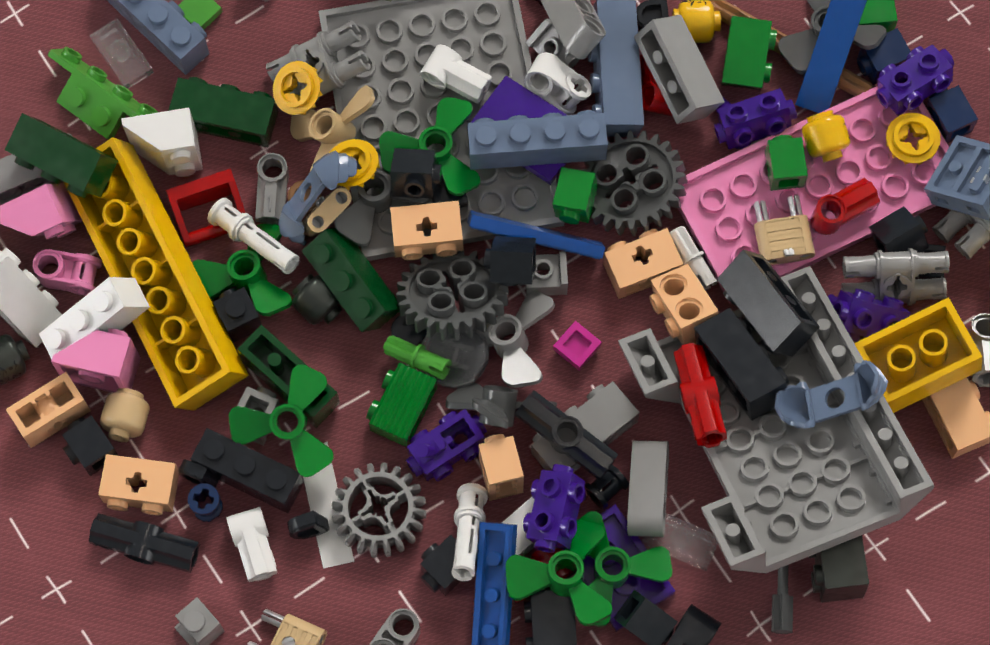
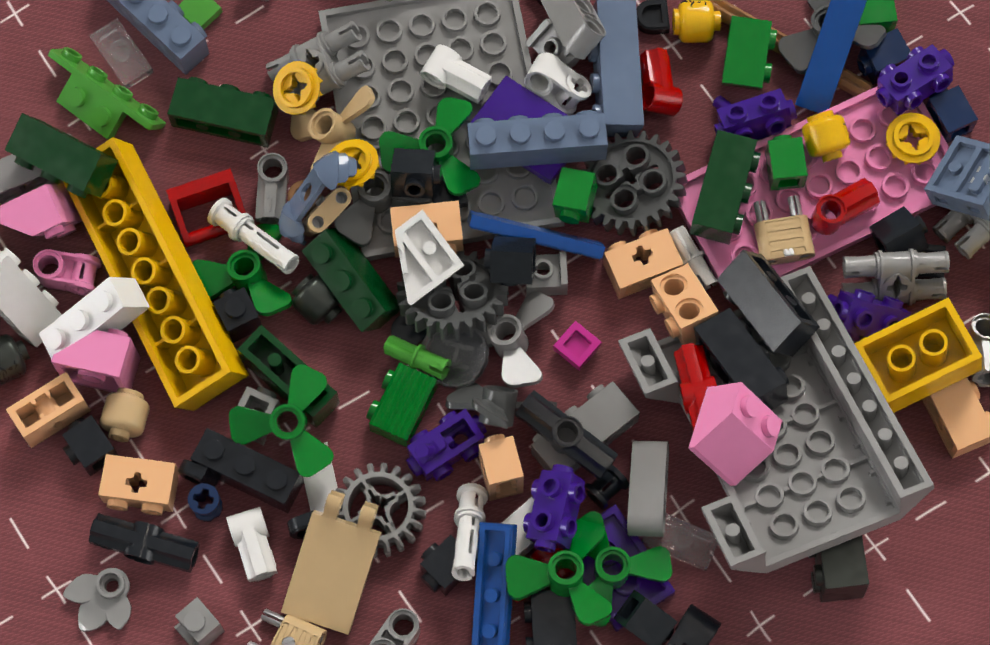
white slope [121,108,203,177] -> none
light grey brick [634,15,725,124] -> none
dark grey axle [771,565,793,634] -> none
sand blue piece [775,360,888,429] -> none
none -> light grey plate [63,568,131,632]
none -> tan tile [281,490,382,635]
none -> white wing [395,209,464,306]
none -> bright pink slope [688,382,782,486]
none -> dark green brick [690,130,761,244]

